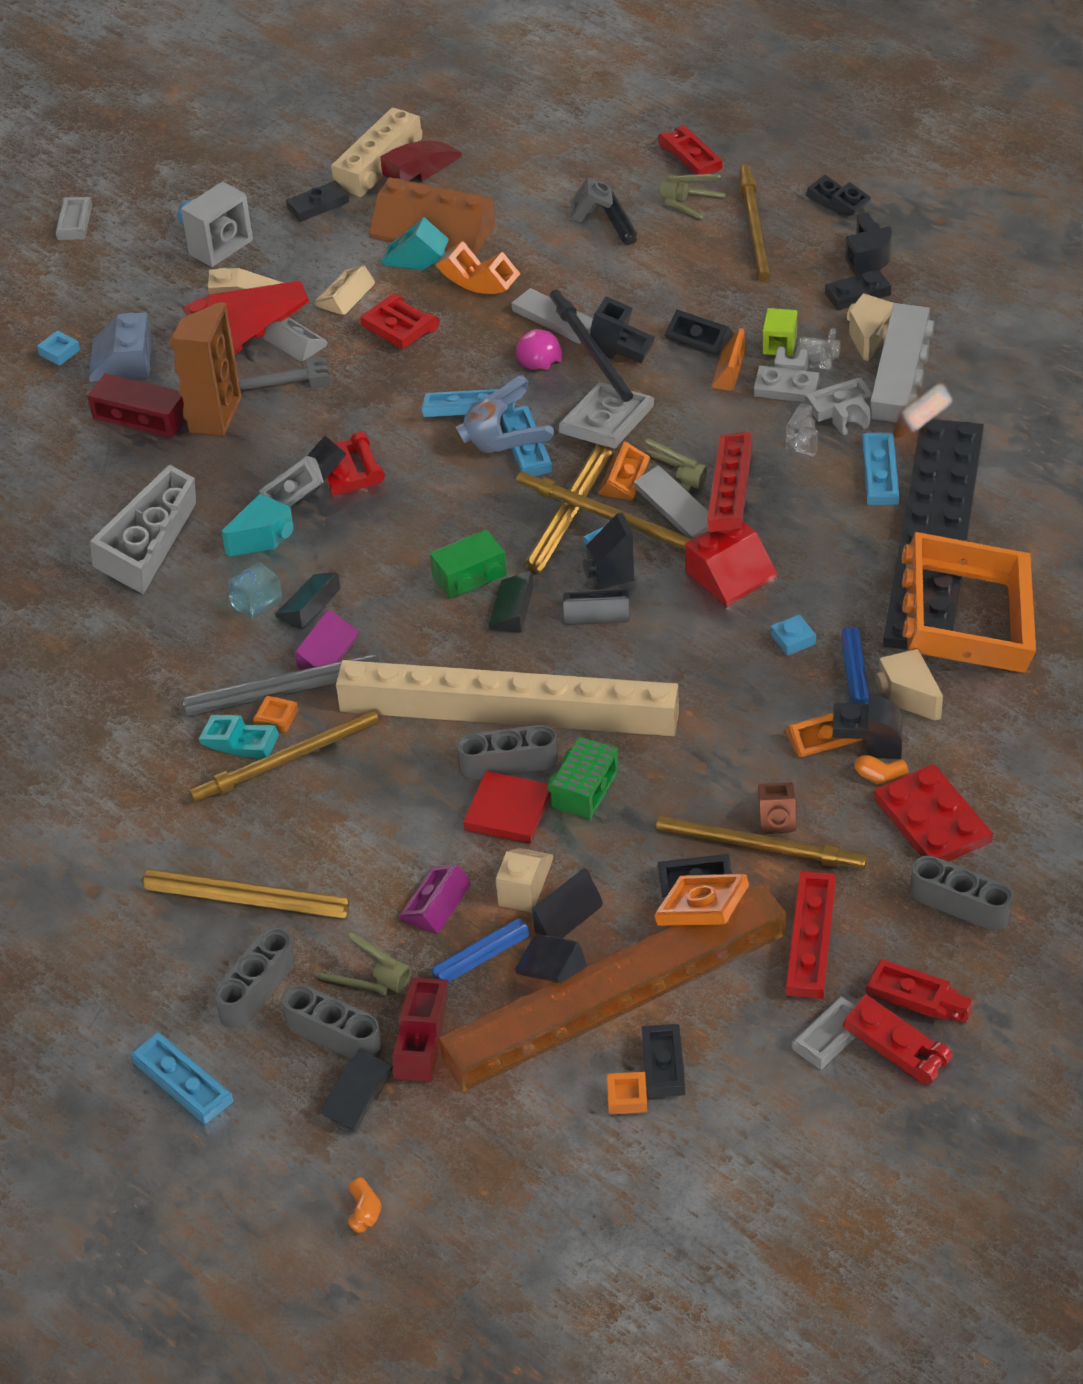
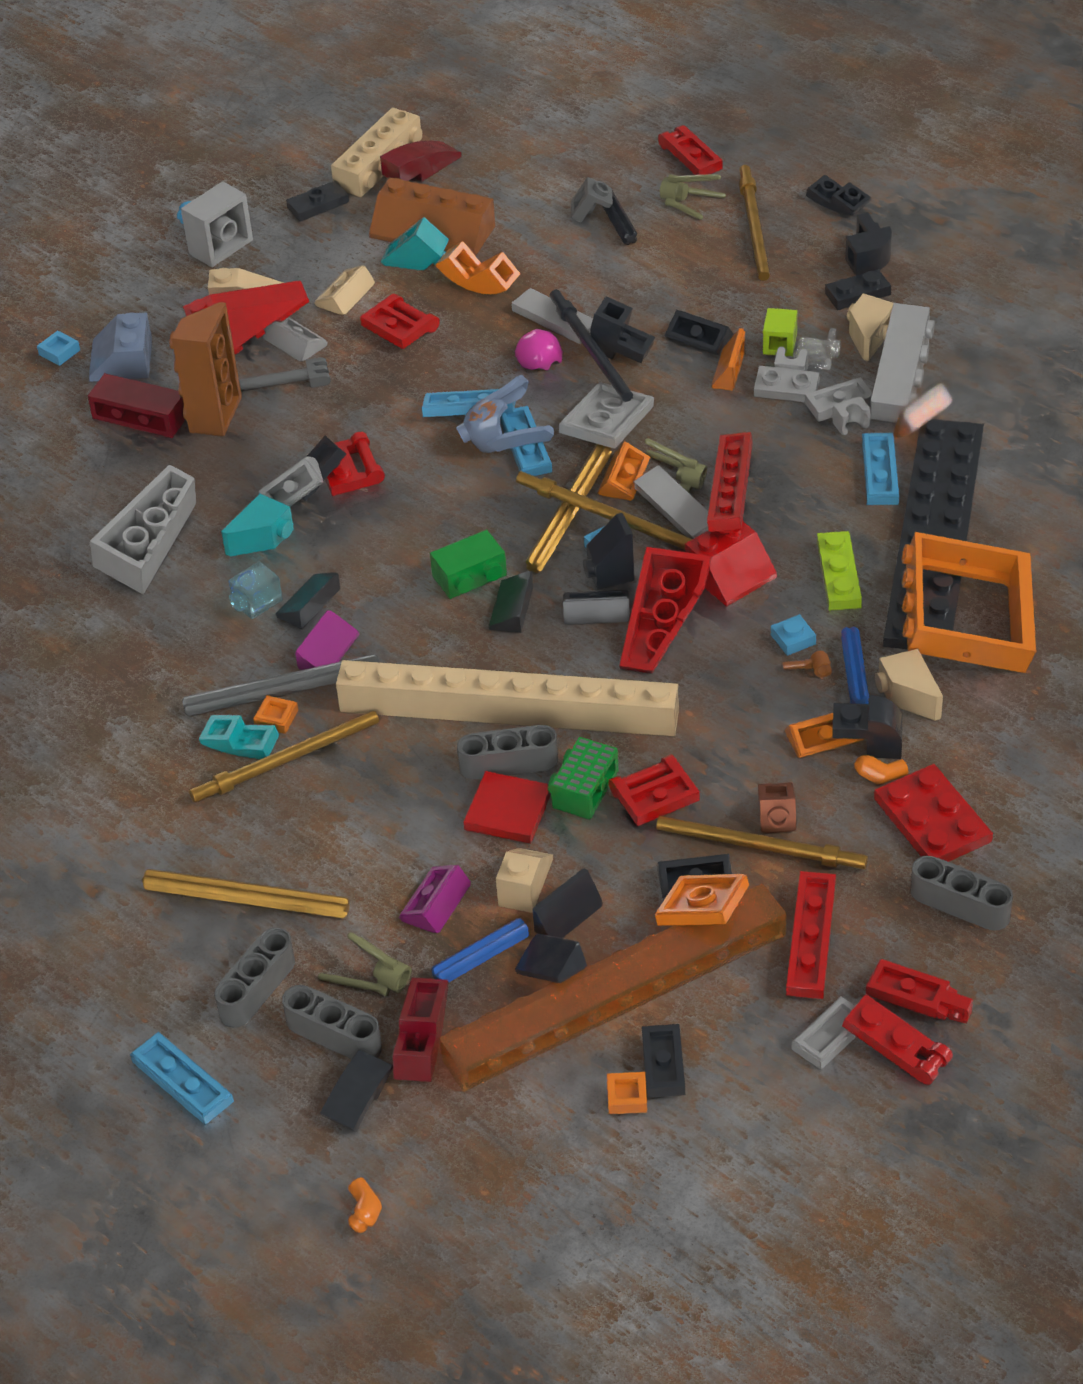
light grey tile [56,197,92,240] -> none
clear bracket [786,403,818,456] -> none
none -> red plate [608,754,700,826]
none -> red wedge [619,547,711,674]
none -> dark orange hand [783,651,832,677]
none -> lime plate [817,531,862,611]

